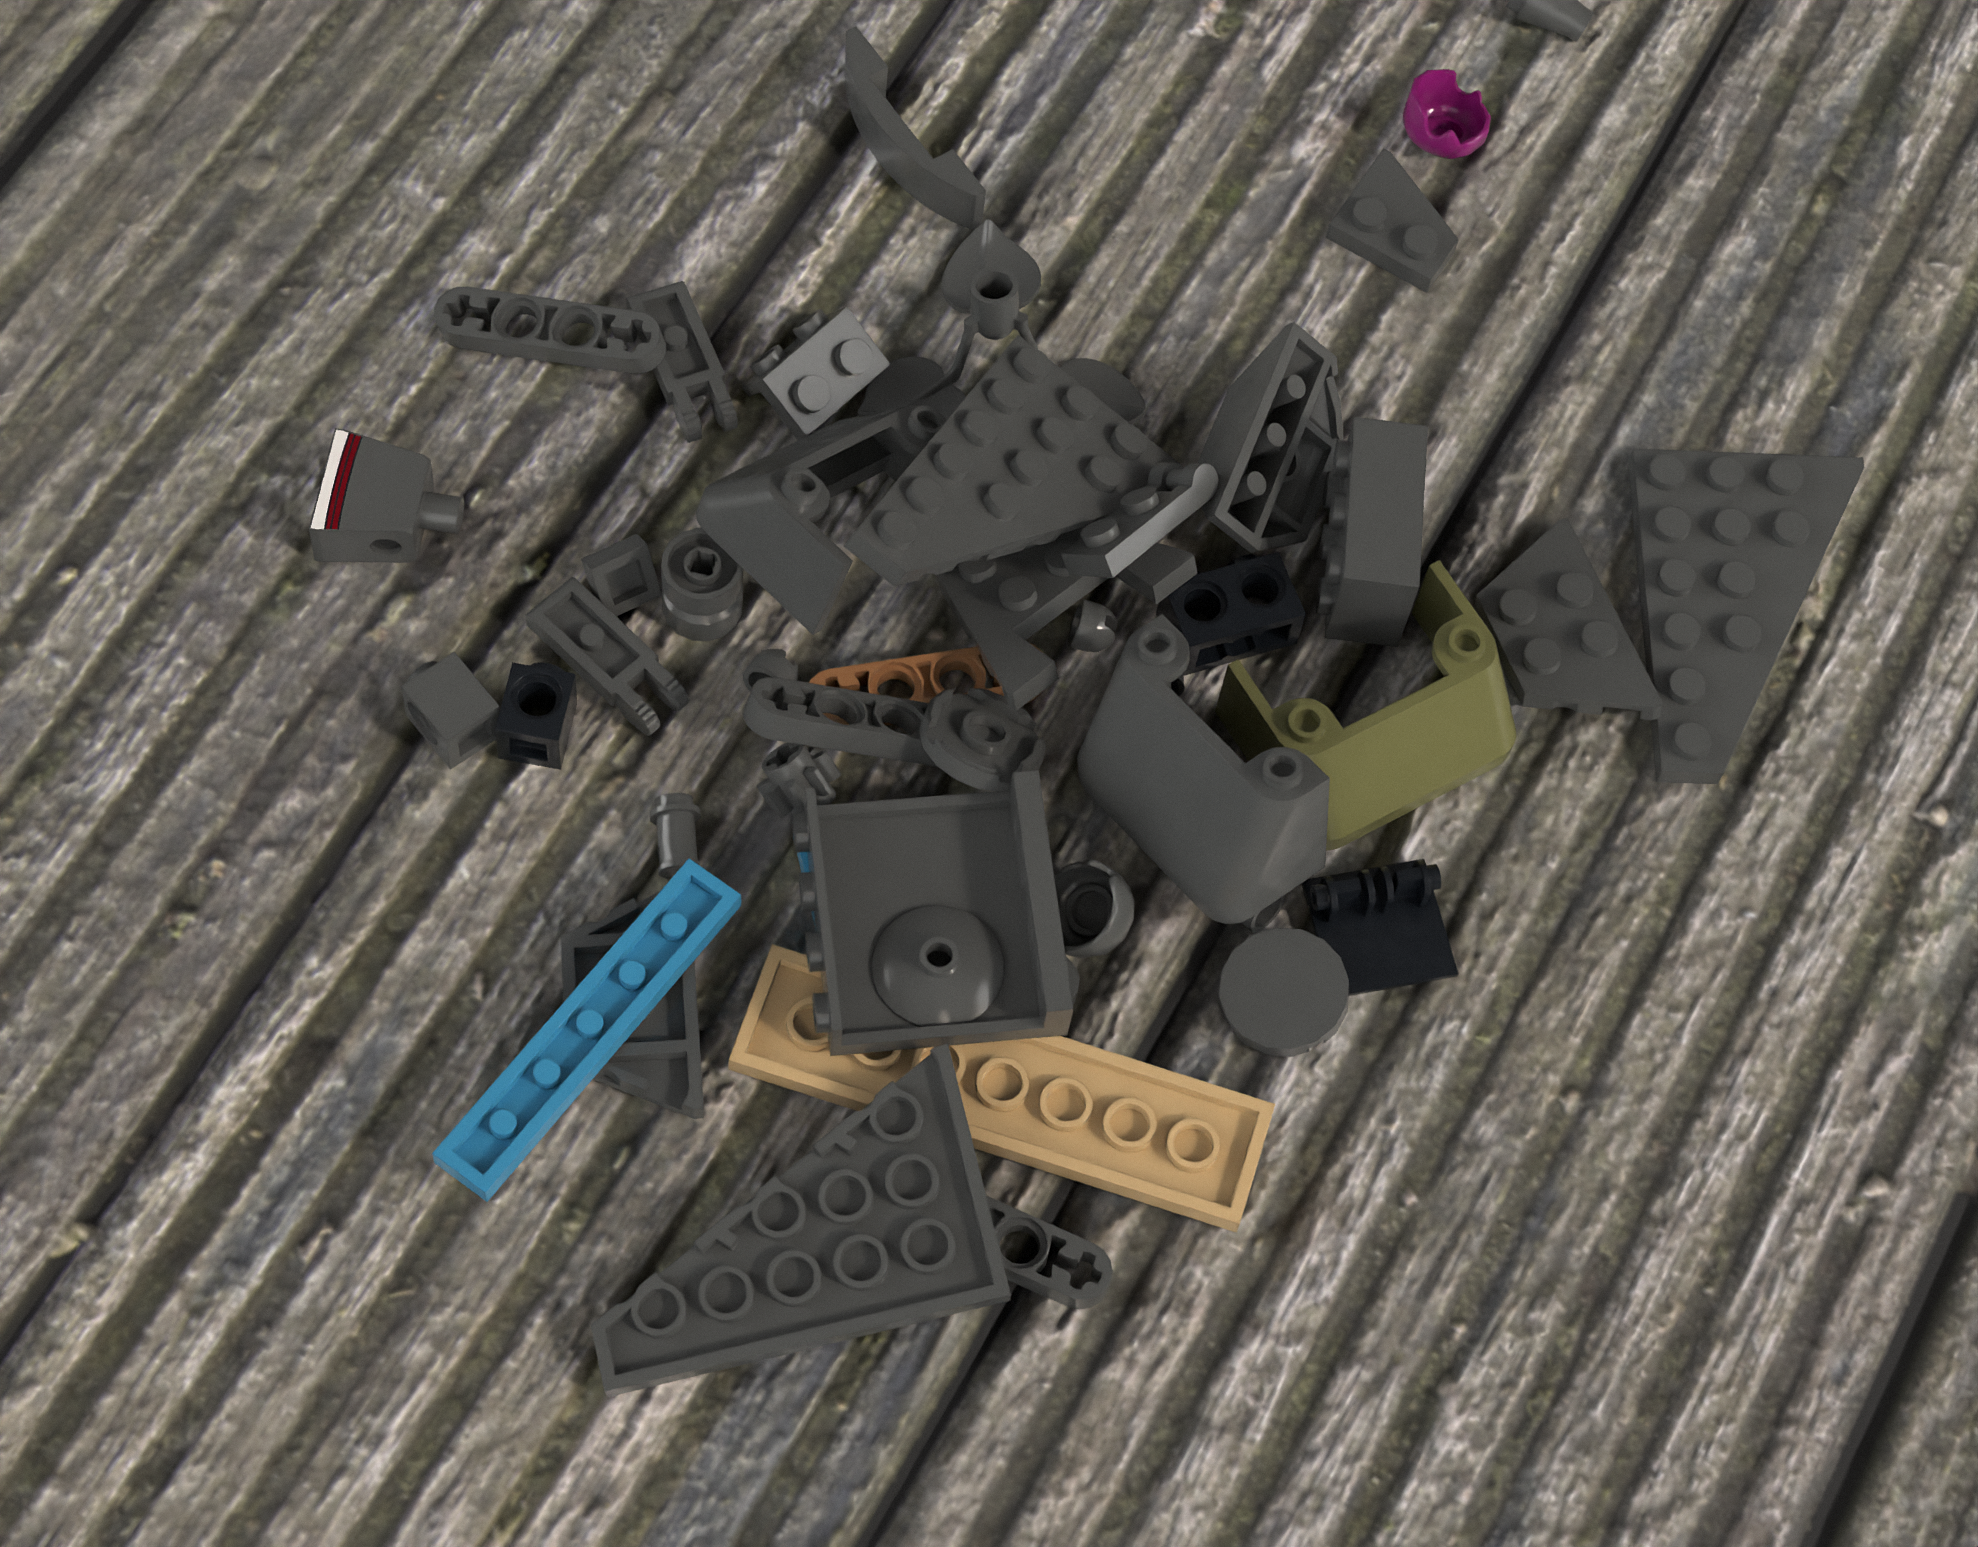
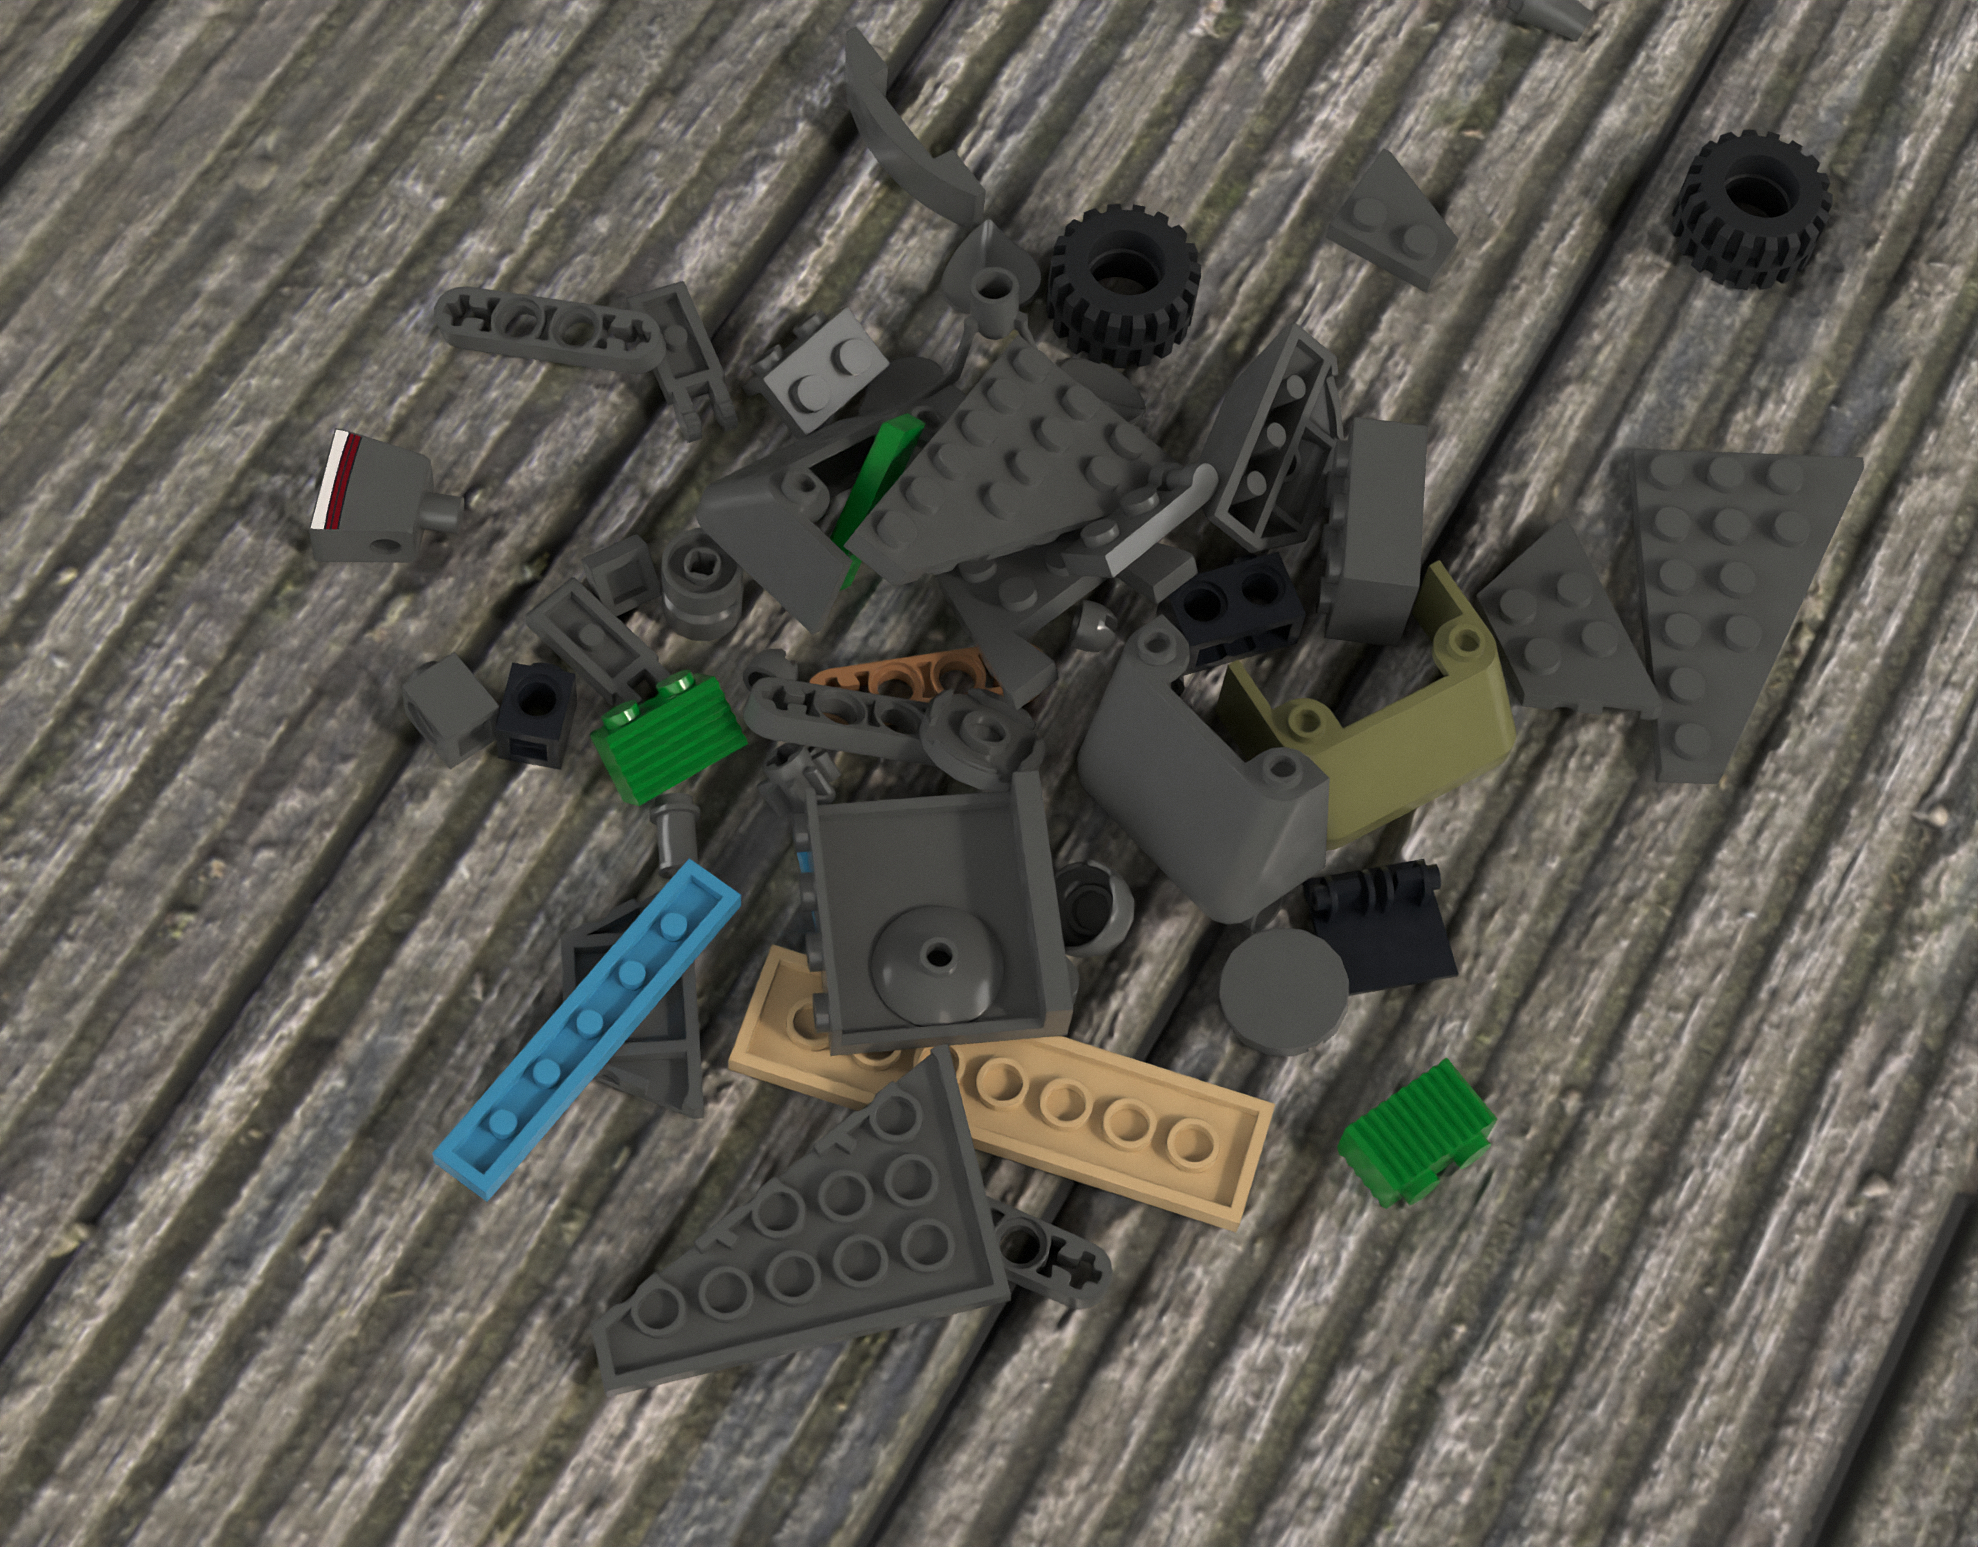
magenta hair [1403,69,1491,159] -> none
none -> green brick [589,669,748,806]
none -> green tile [830,413,926,592]
none -> black tyre [1046,203,1201,369]
none -> green brick [1337,1058,1498,1209]
none -> black tyre [1671,130,1833,290]

